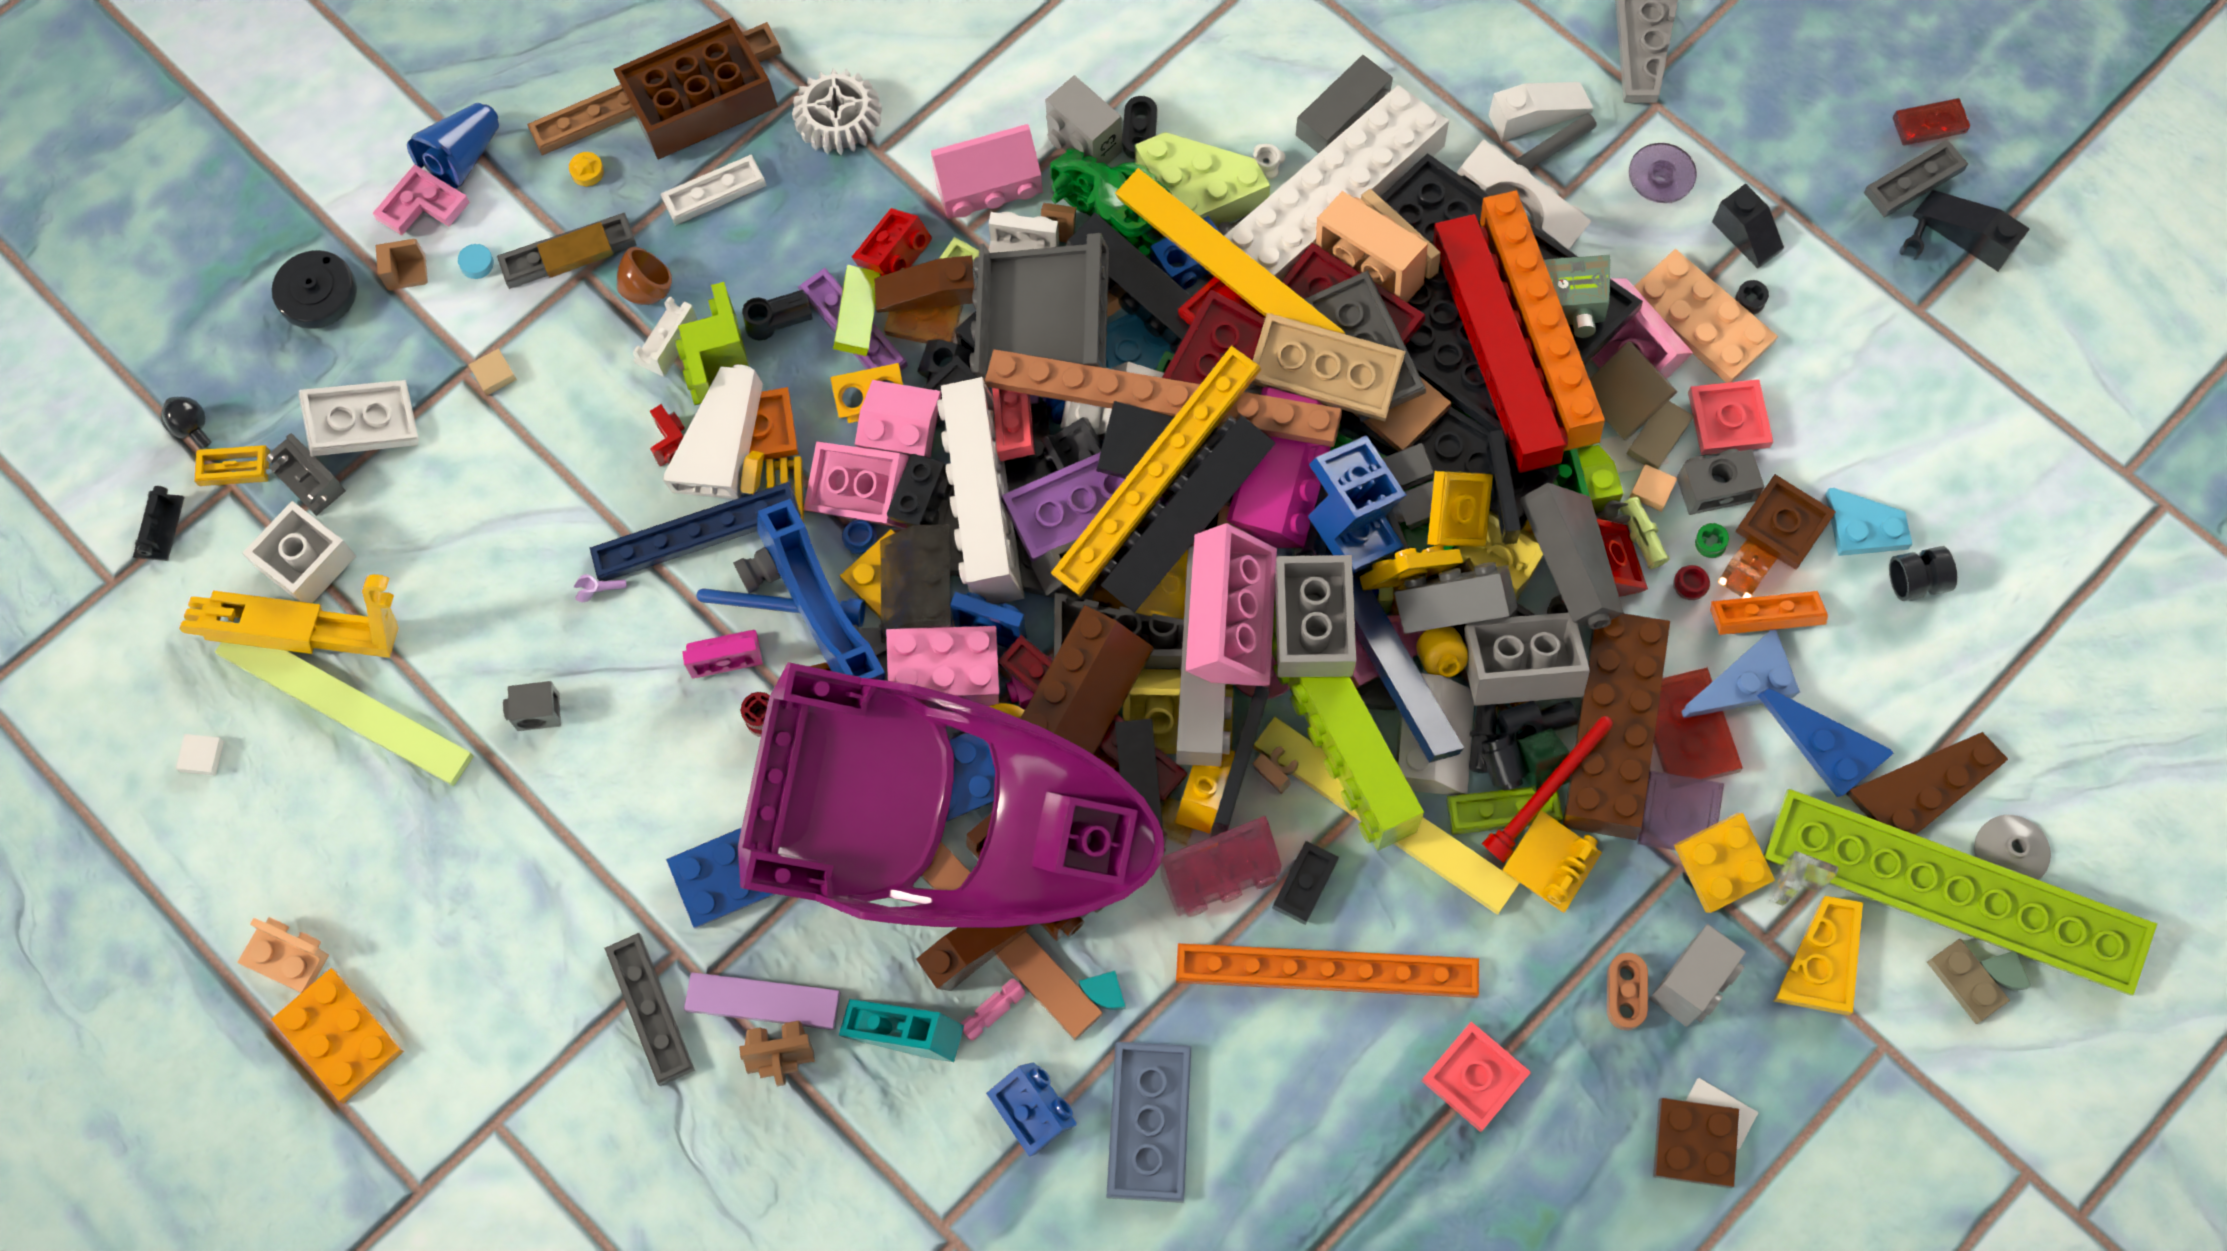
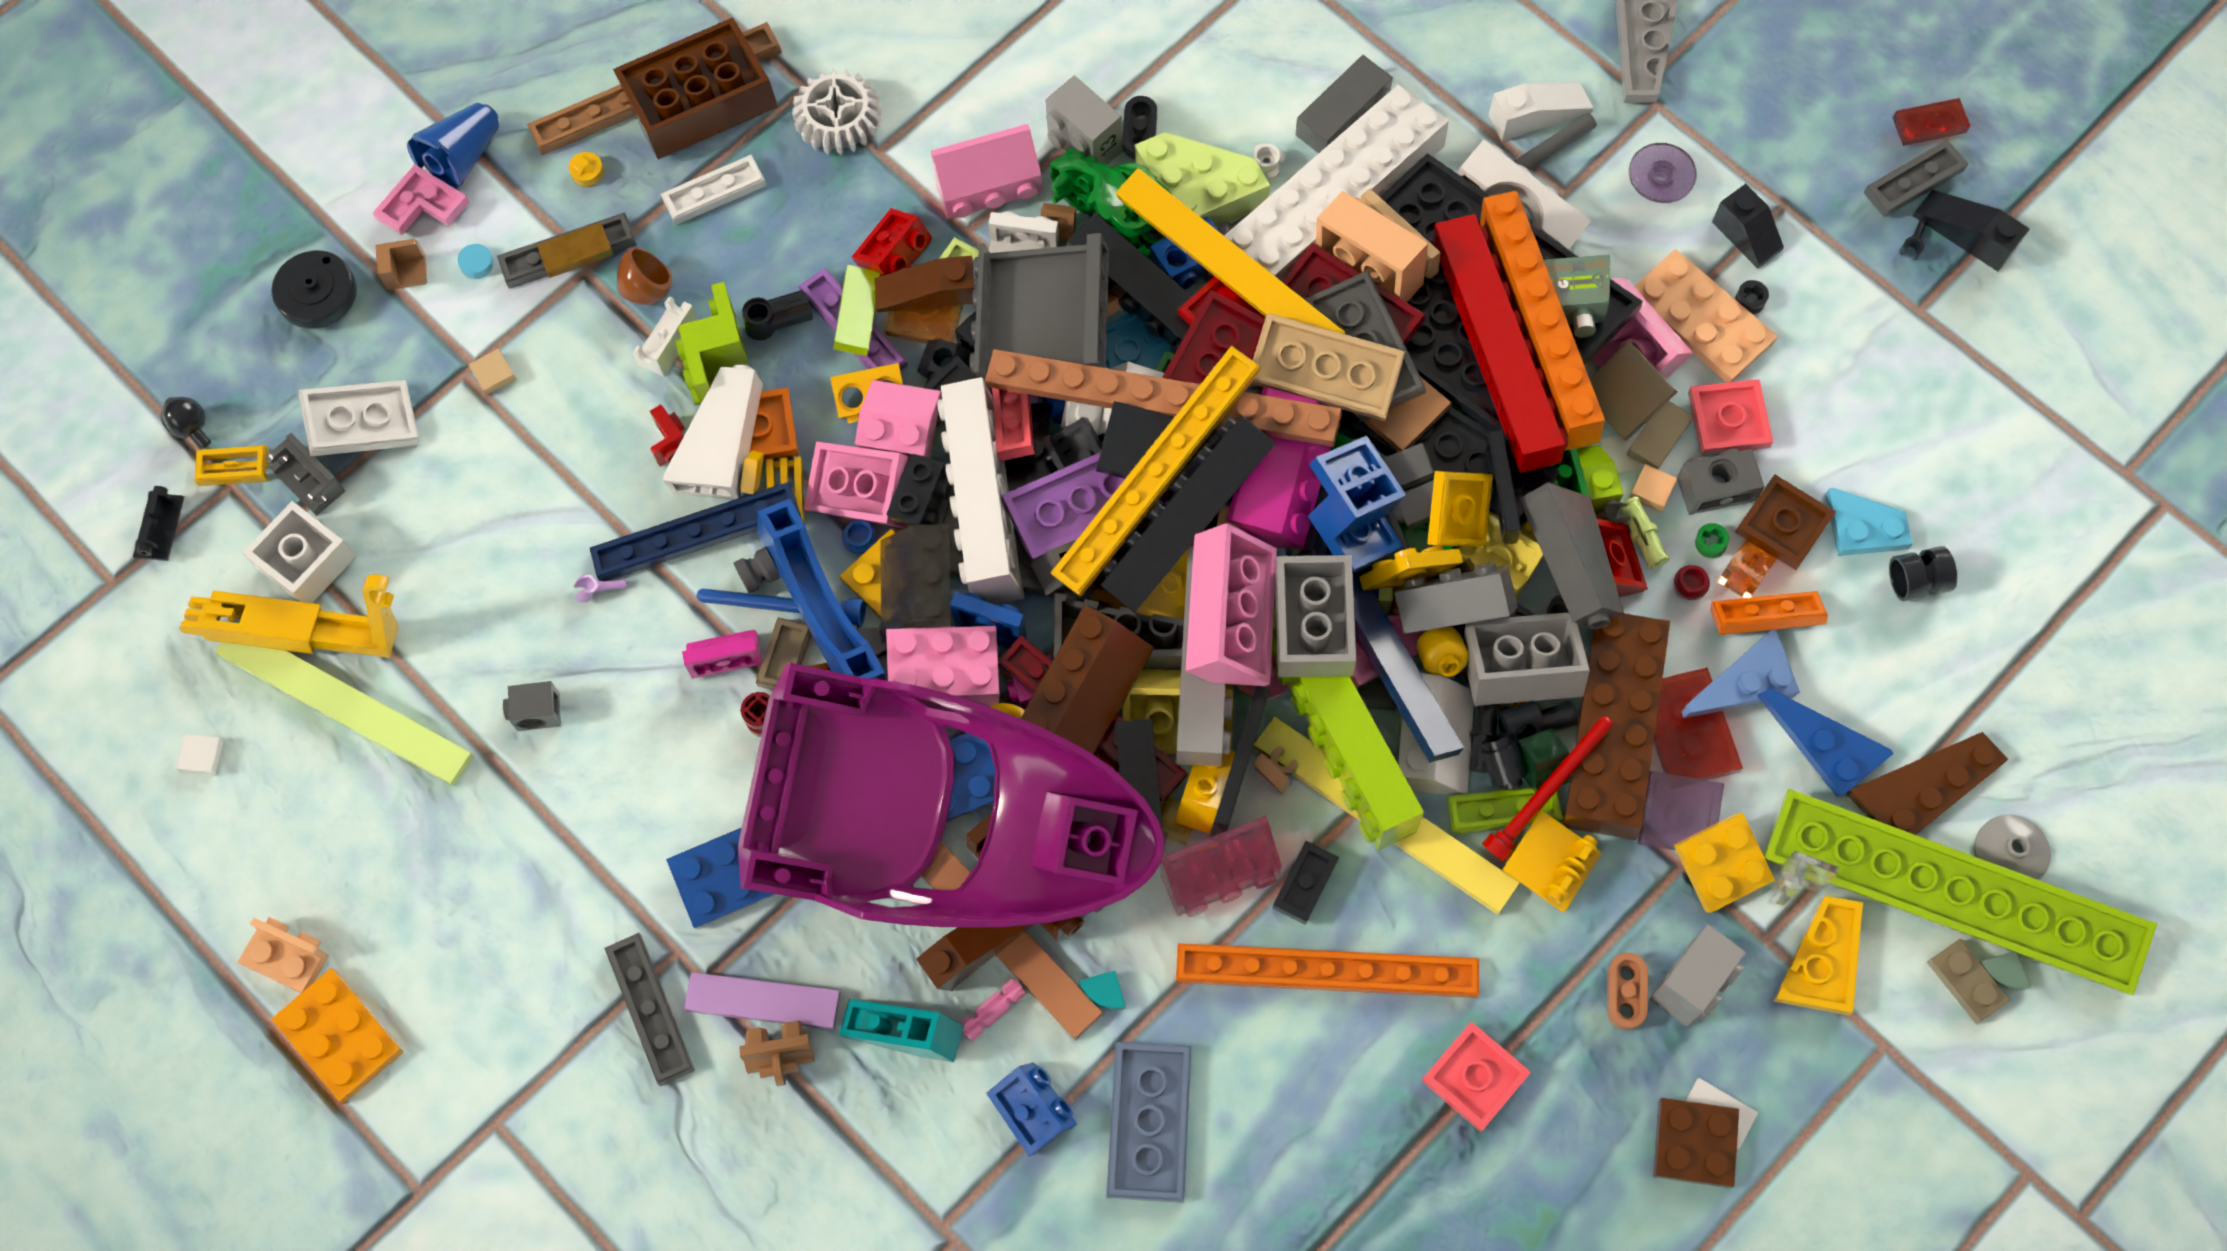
none -> dark tan tile [756,617,812,690]

